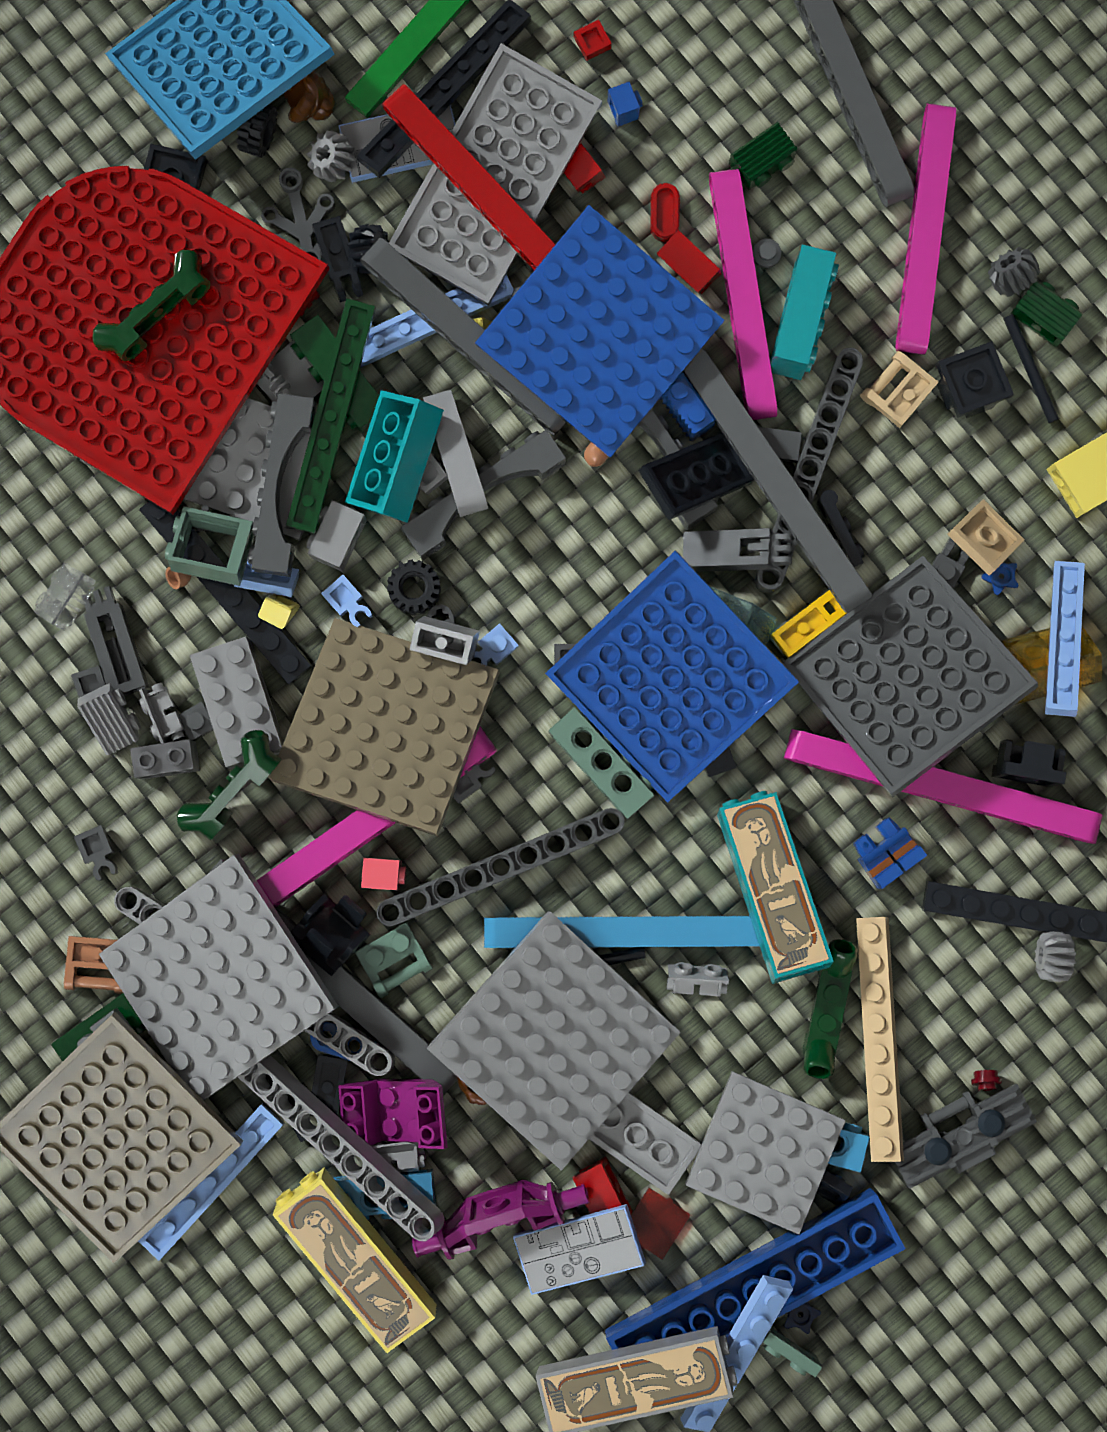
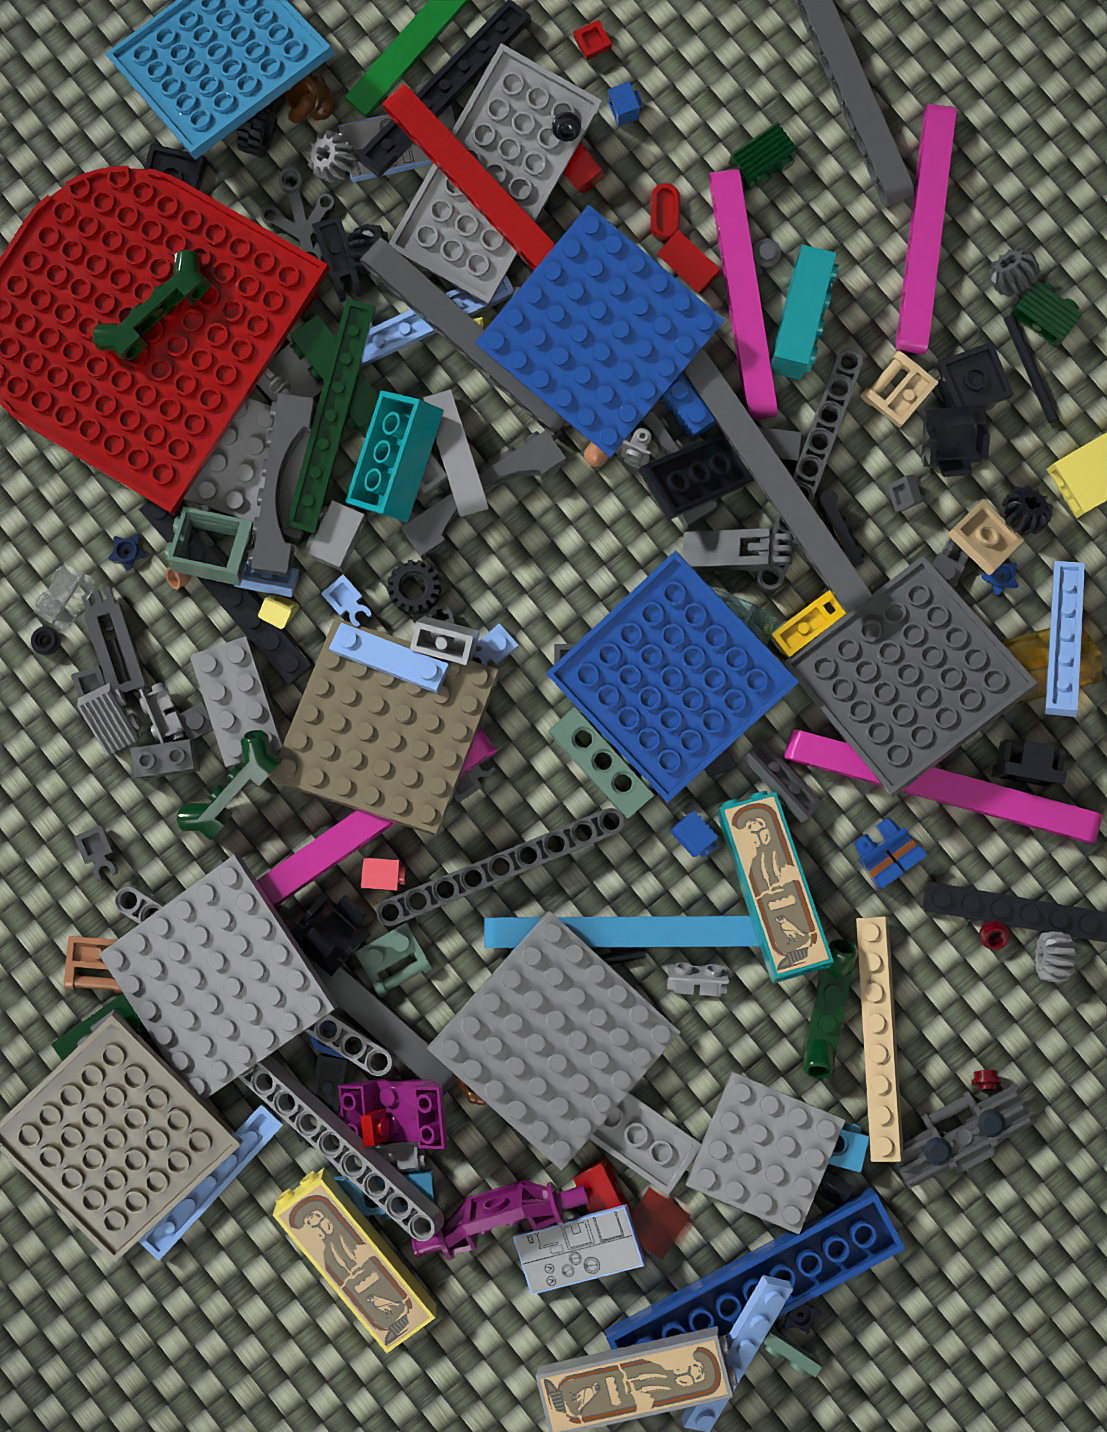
none -> black plate [31,626,61,656]
none -> dark blue plate [108,534,146,571]
none -> light blue plate [329,623,450,694]
none -> red plate [360,1109,390,1146]
none -> black plate [552,112,581,142]
none -> light grey hinge [621,428,651,468]
none -> blue brick [669,811,718,857]
none -> dark grey plate [742,738,823,823]
none -> dark grey tile [887,474,926,512]
none -> black panel [921,405,990,477]
none -> dark red plate [979,921,1009,950]
none -> black gear [1000,485,1053,536]

